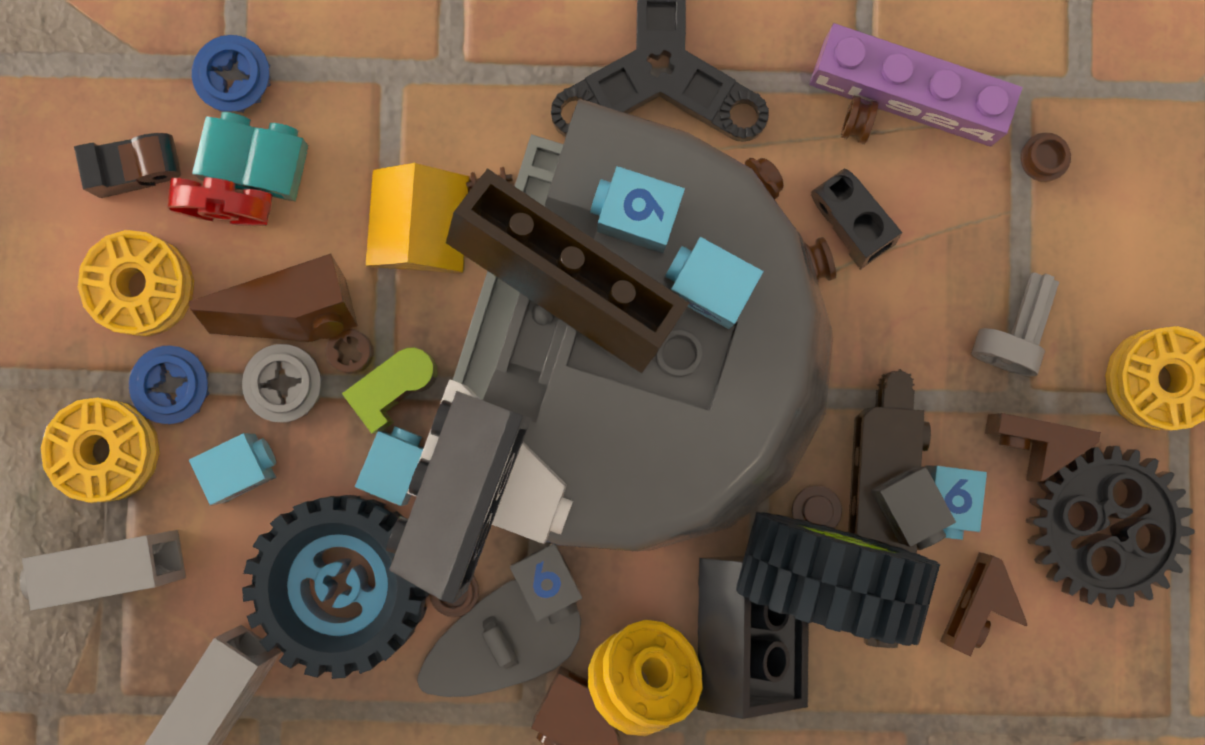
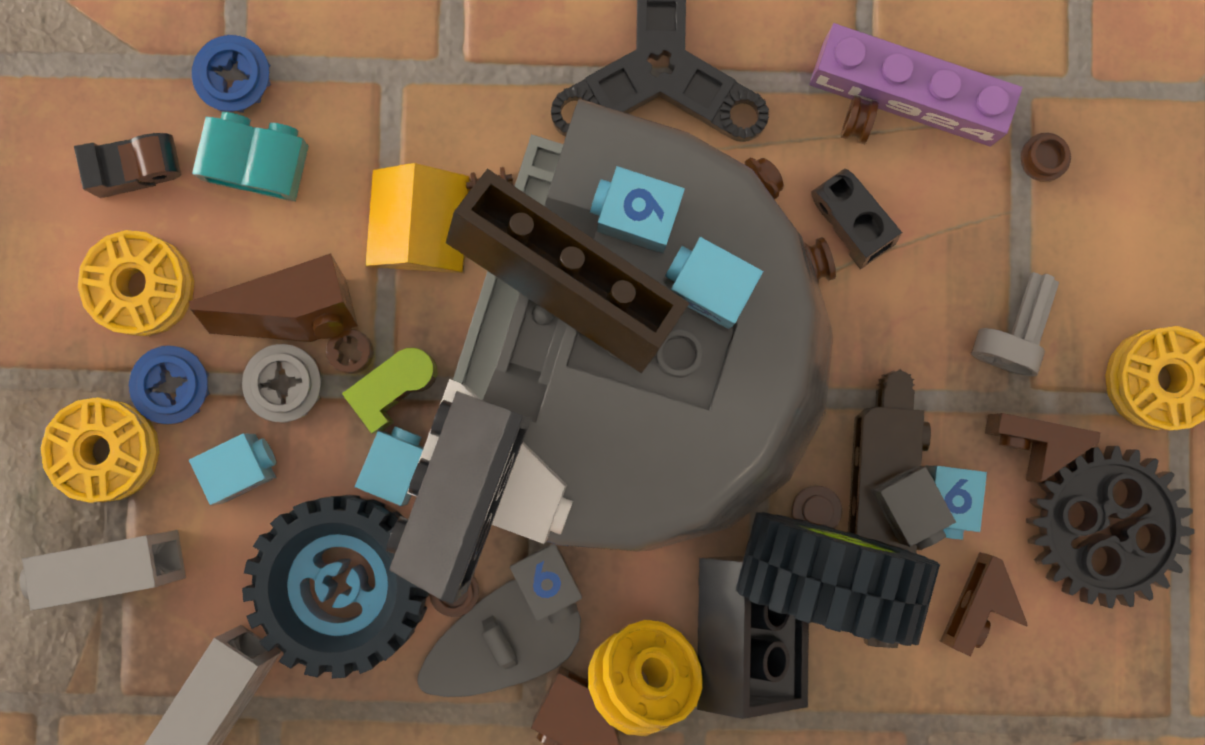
red plate [167,178,273,226] -> none

